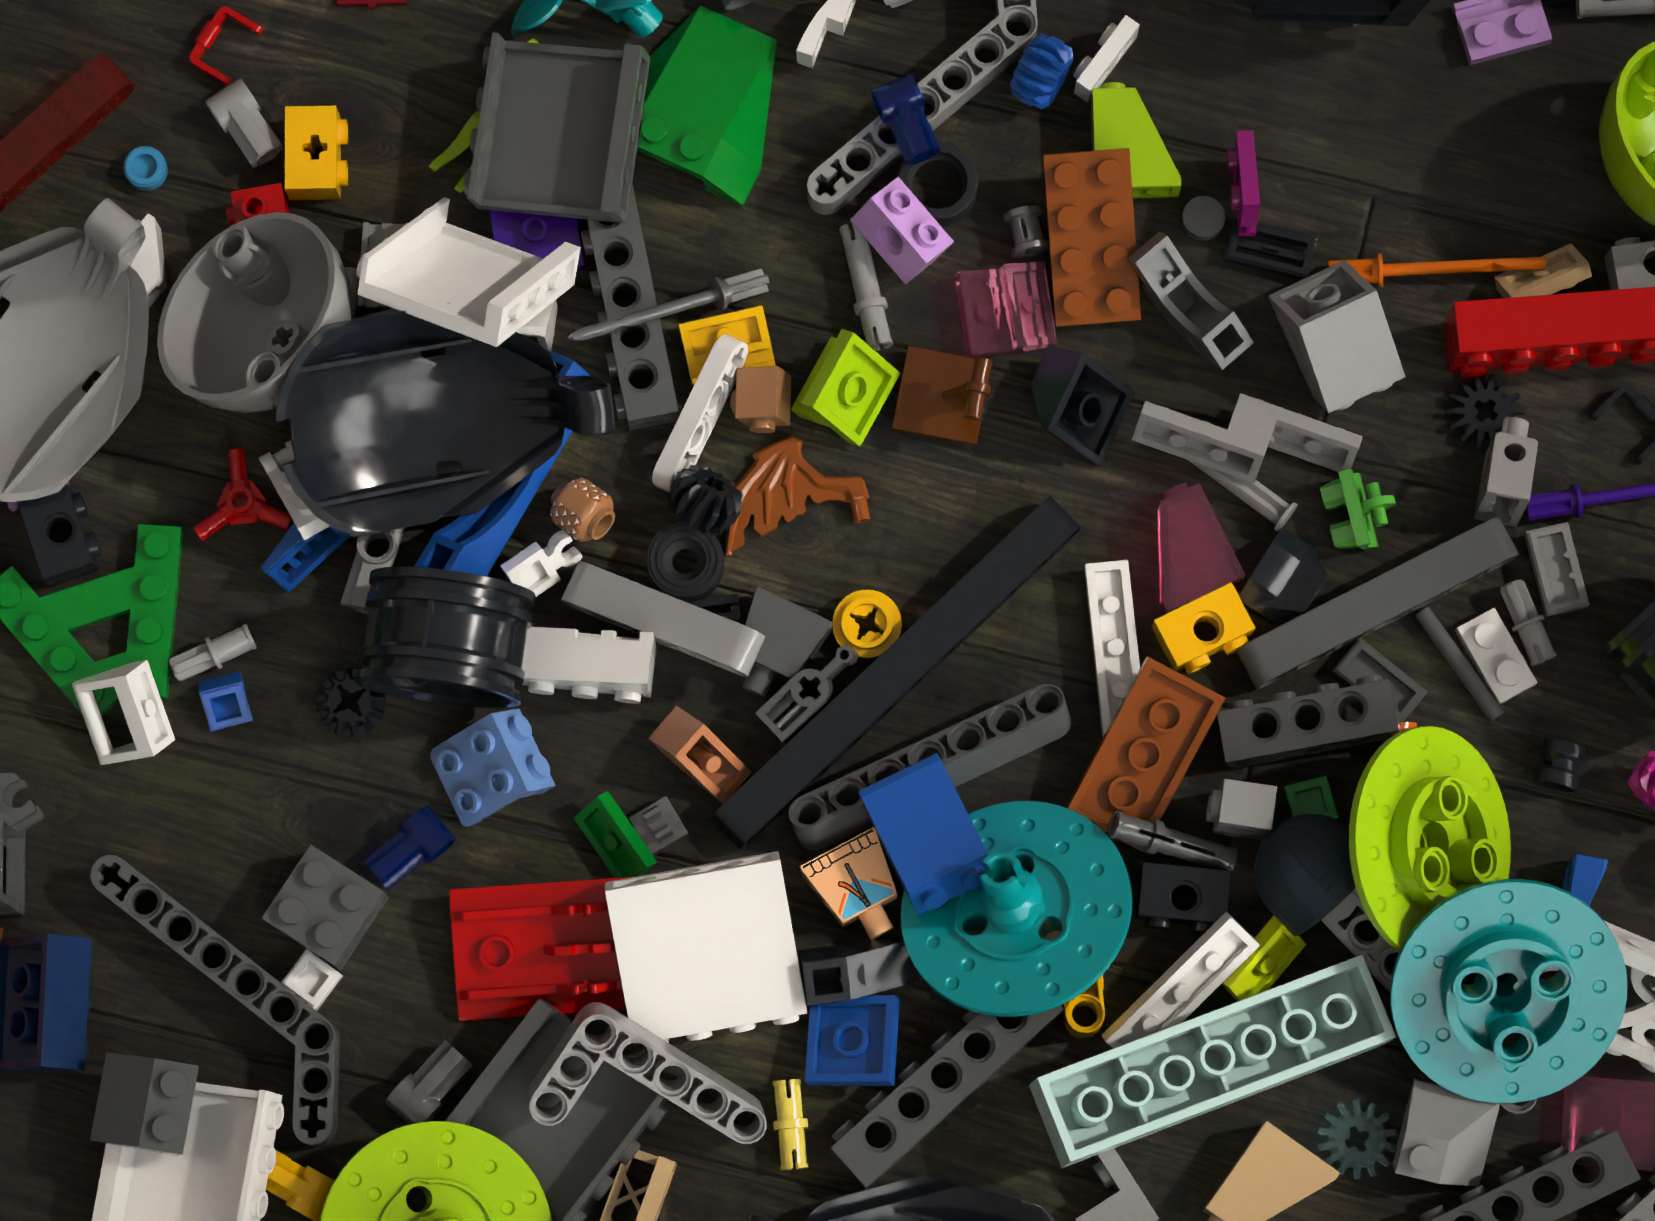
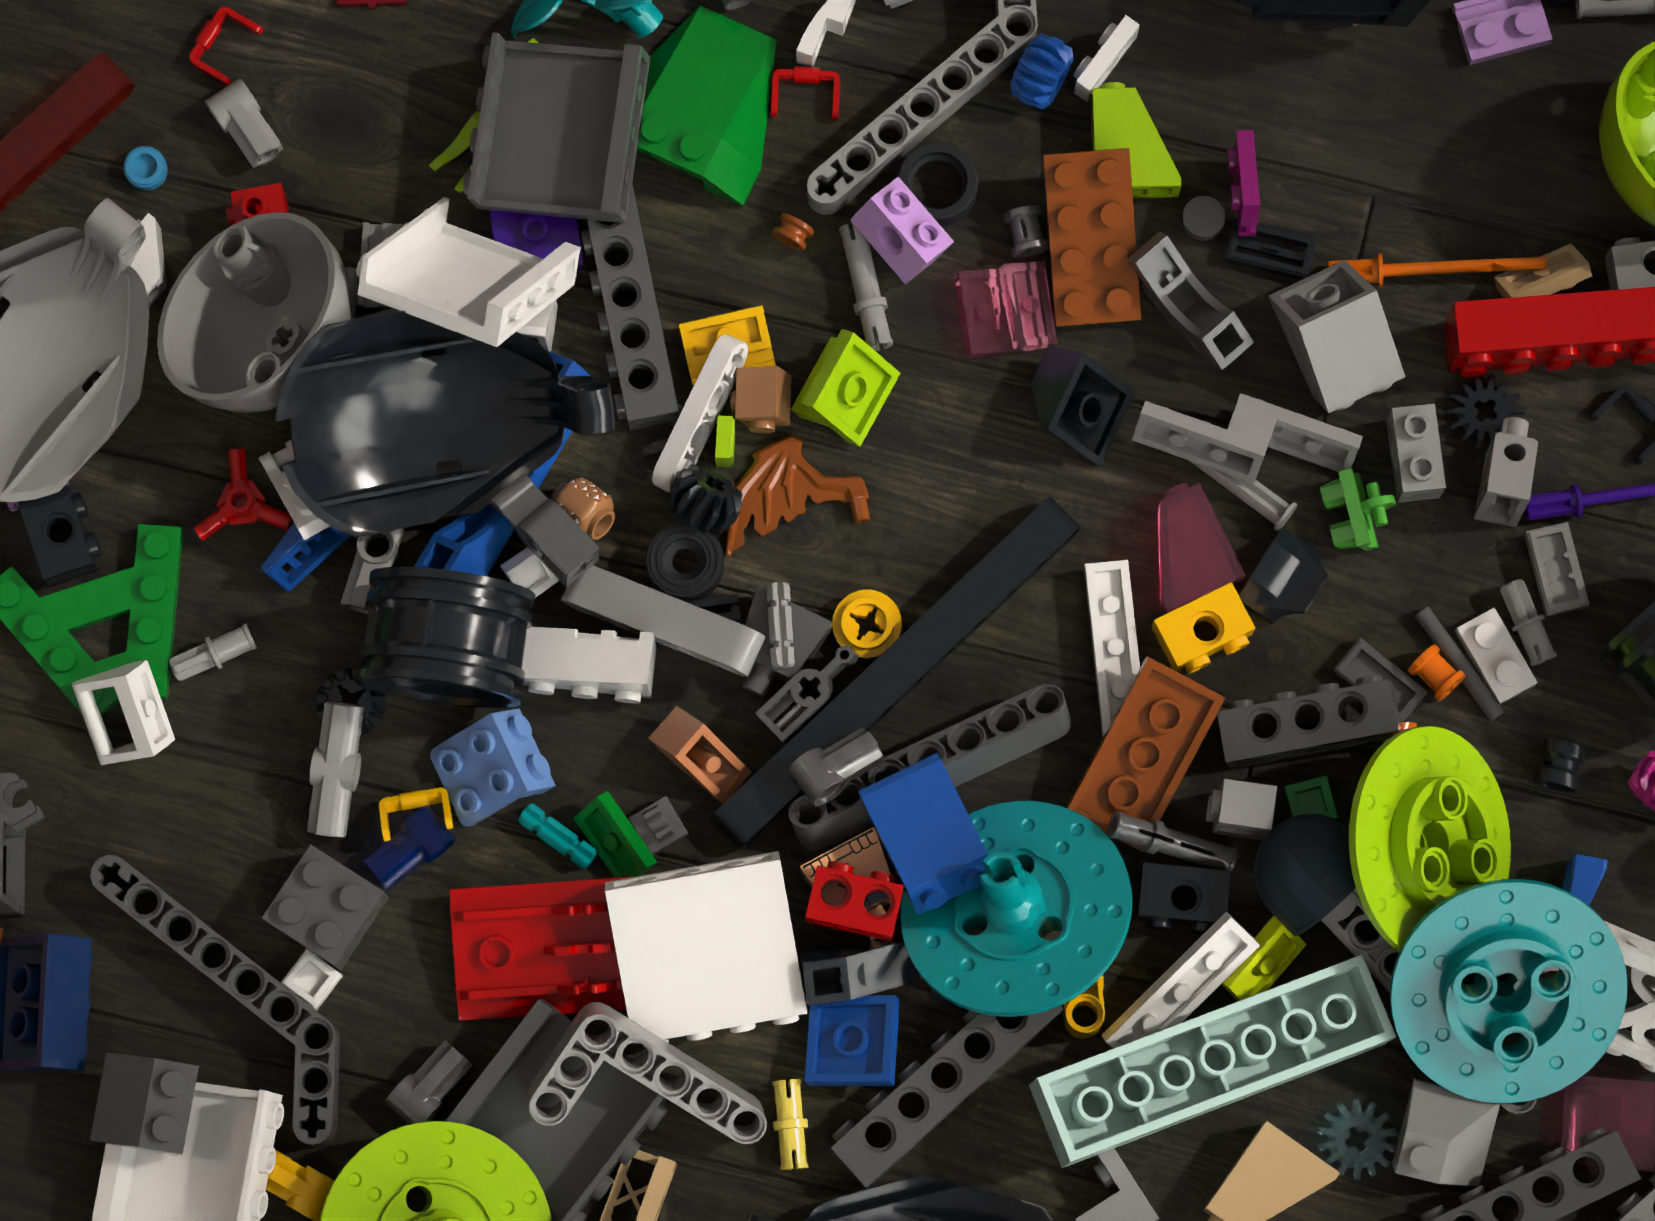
blue slope [199,671,253,731] -> none
yellow brick [285,105,348,200] -> none
dark grey piece [568,268,770,341] -> none
clear blue piece [871,74,940,165] -> none
reddish brown plate [892,346,992,446] -> none
dark grey beam [1236,517,1520,690] -> none
none -> light grey piece [307,701,364,837]
none -> yellow piece [379,787,454,842]
none -> dark grey piece [491,473,600,588]
none -> teal axle [518,803,597,869]
none -> lime tile [715,415,736,467]
none -> light grey axle [766,582,795,668]
none -> red piece [771,66,840,120]
none -> dark orange bush [771,213,814,251]
none -> flat silver piece [789,728,883,807]
none -> red brick [805,861,904,942]
none -> light grey brick [1386,404,1446,503]
none -> orange bush [1407,644,1466,702]

